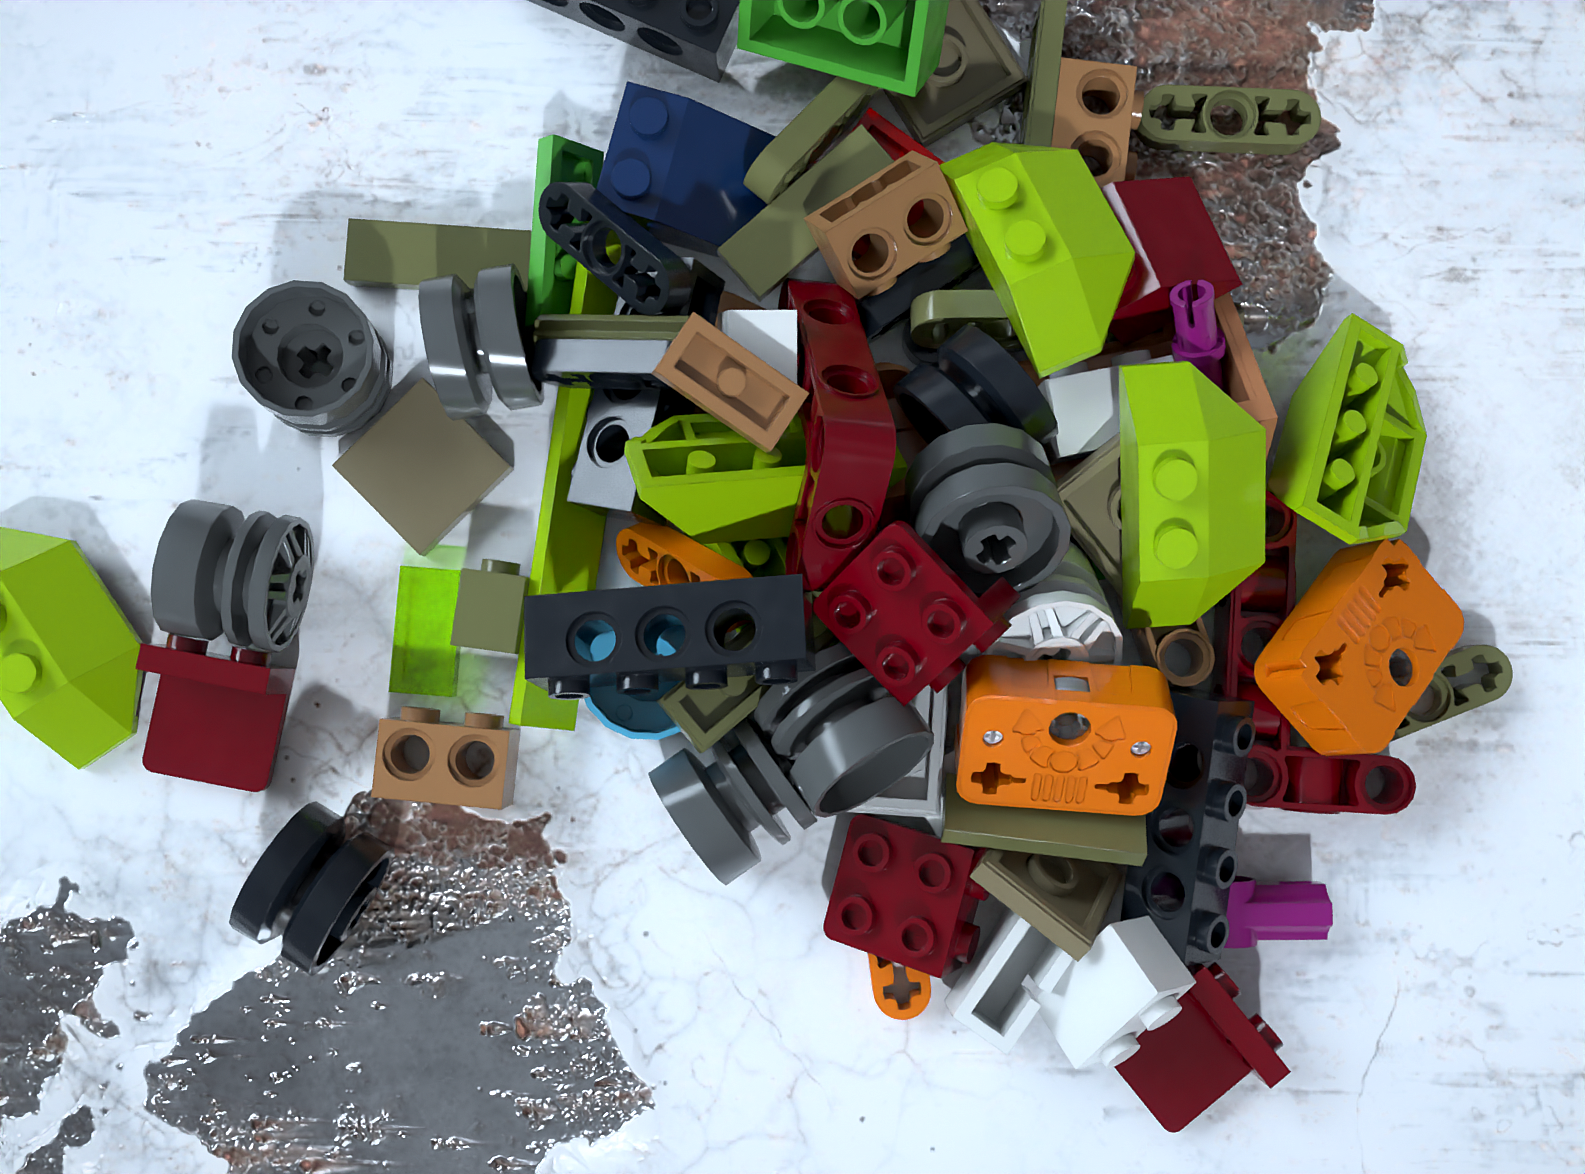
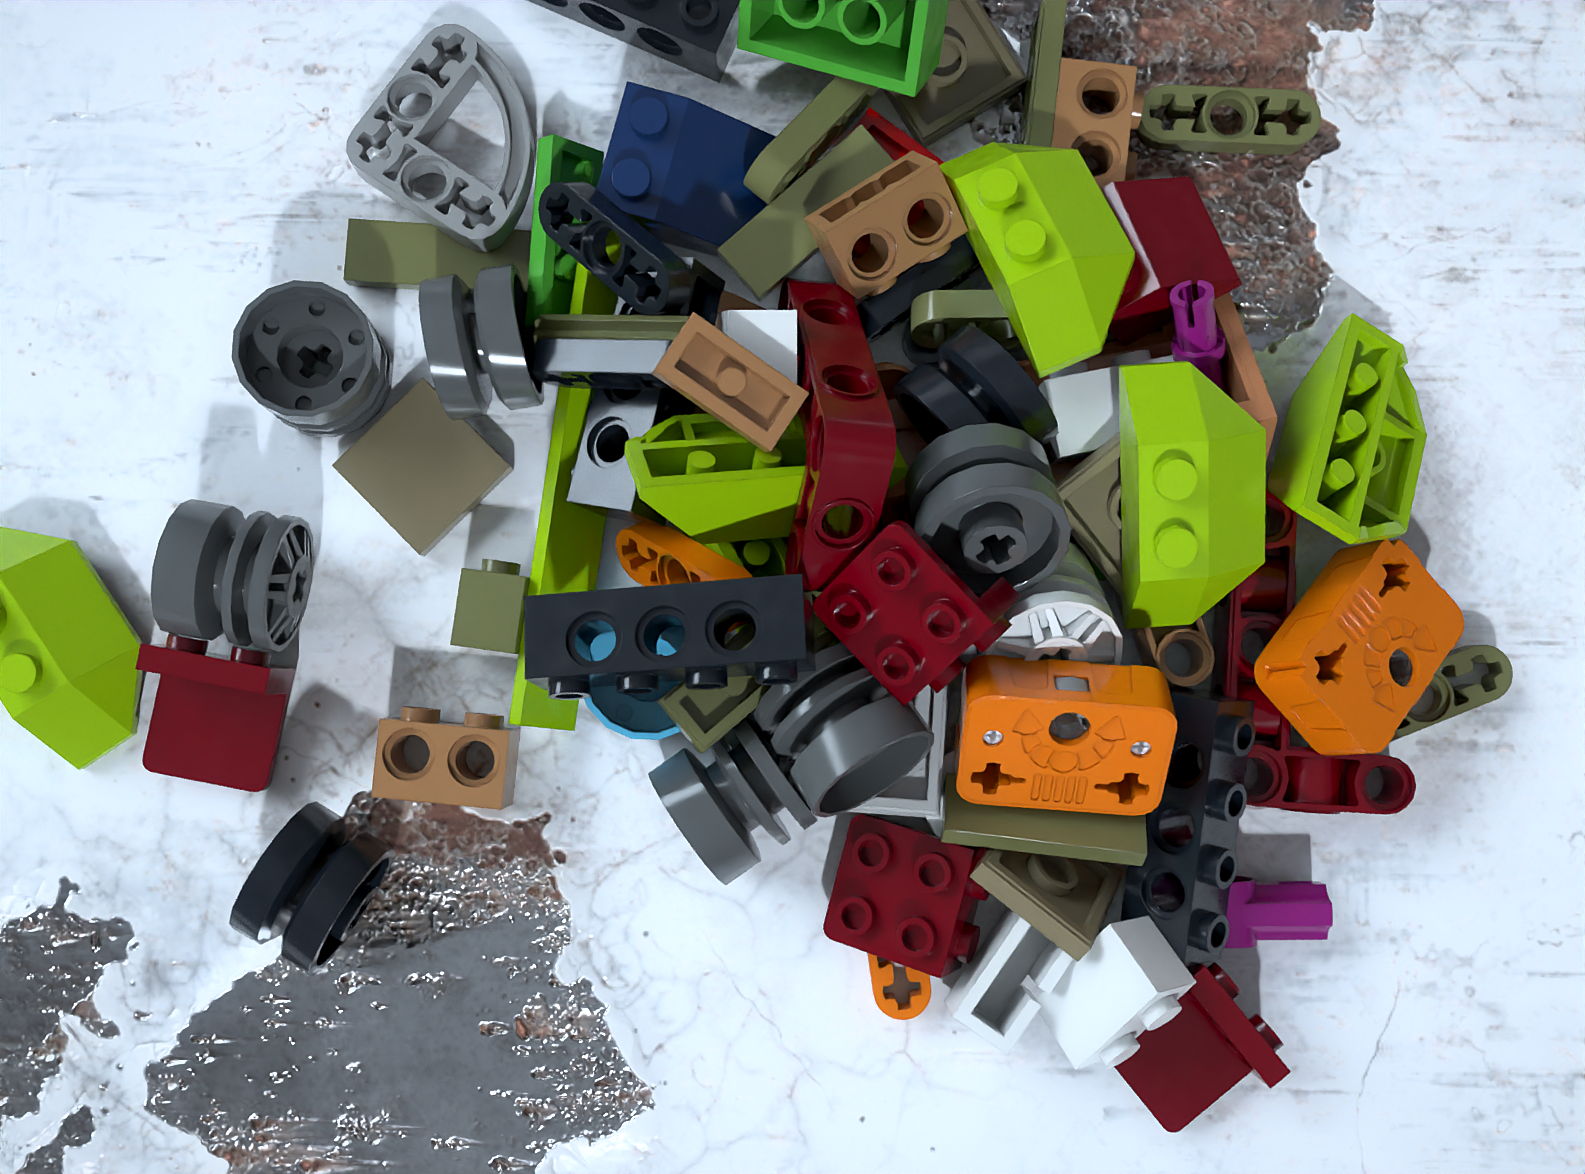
clear neon green tile [388,566,461,697] -> none
none -> light grey beam [346,24,535,252]

